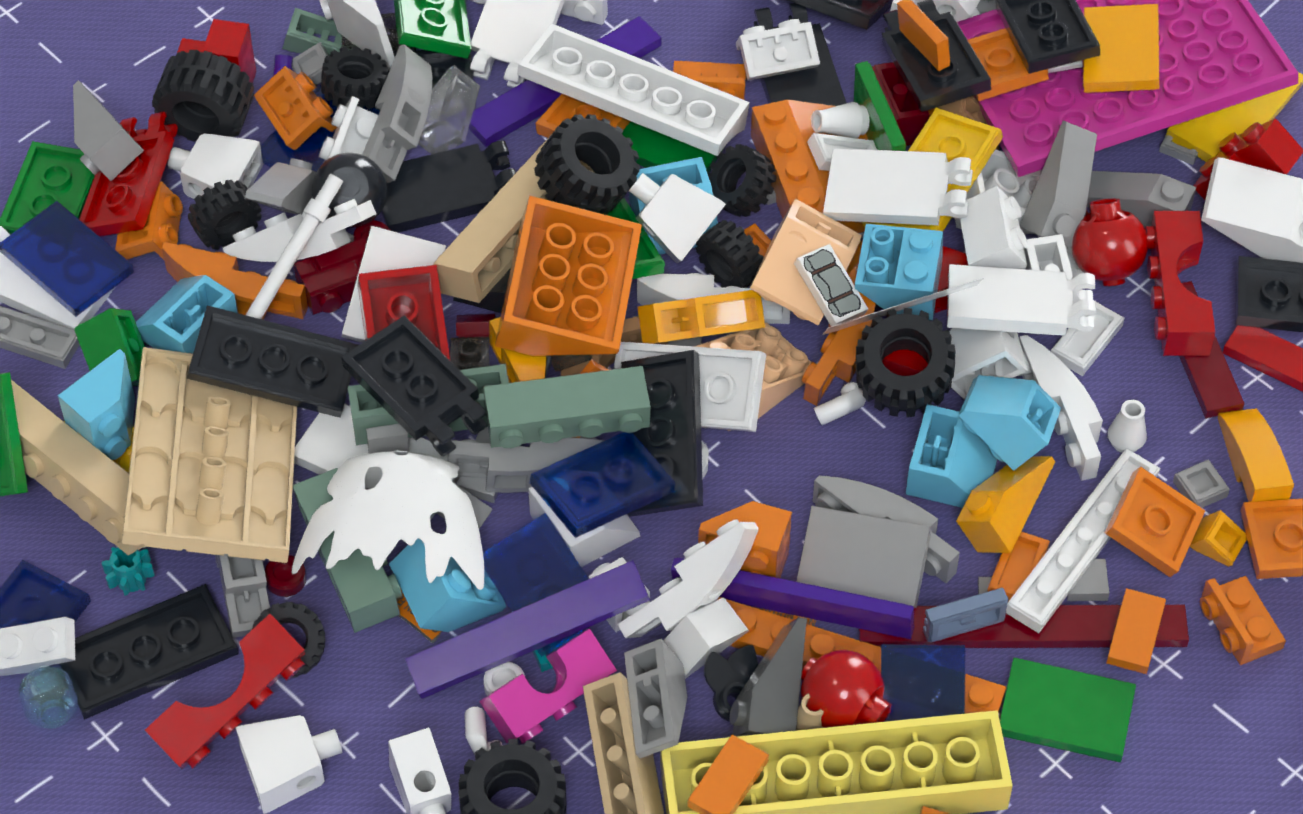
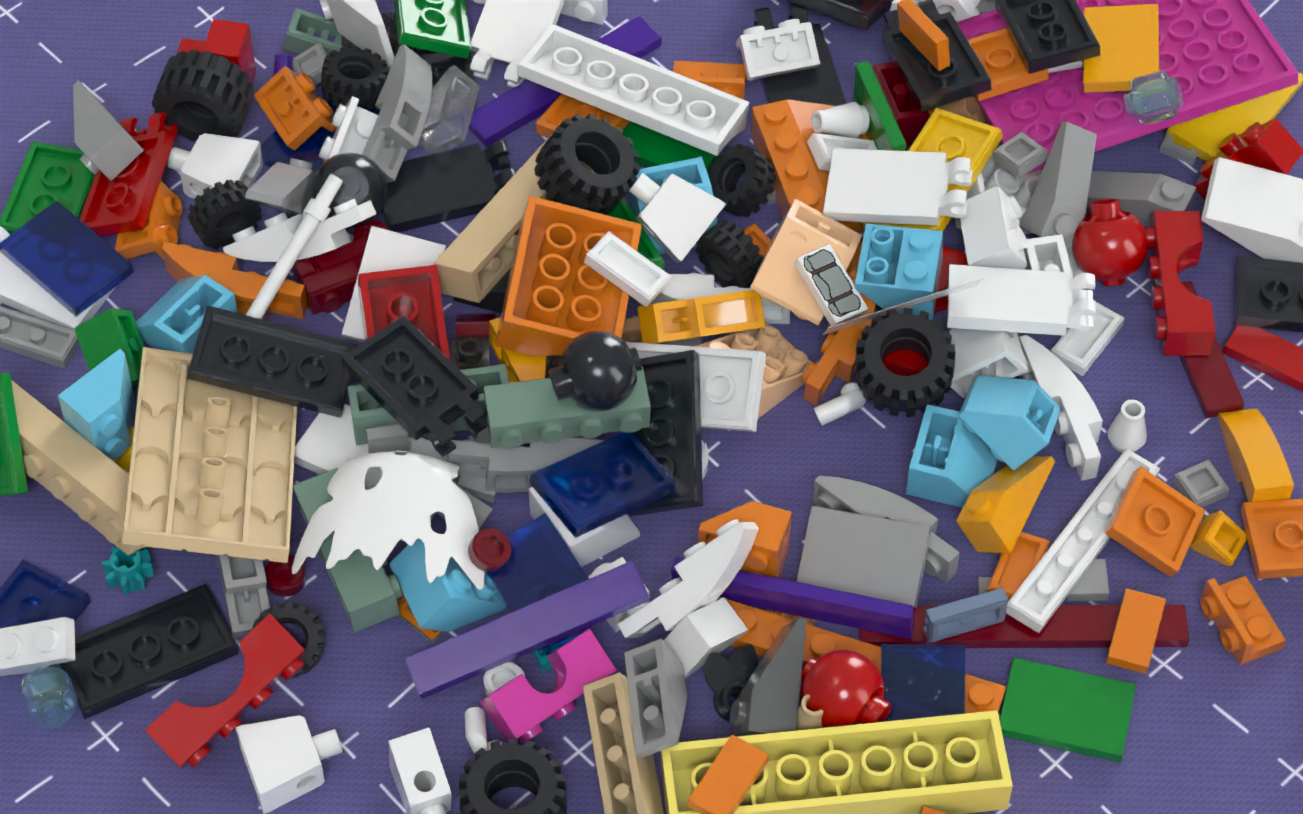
none -> dark red tile [468,528,511,572]
none -> black brick [549,331,642,412]
none -> white tile [584,231,671,307]
none -> light grey tile [993,131,1048,179]
none -> clear light blue head [1124,71,1183,125]

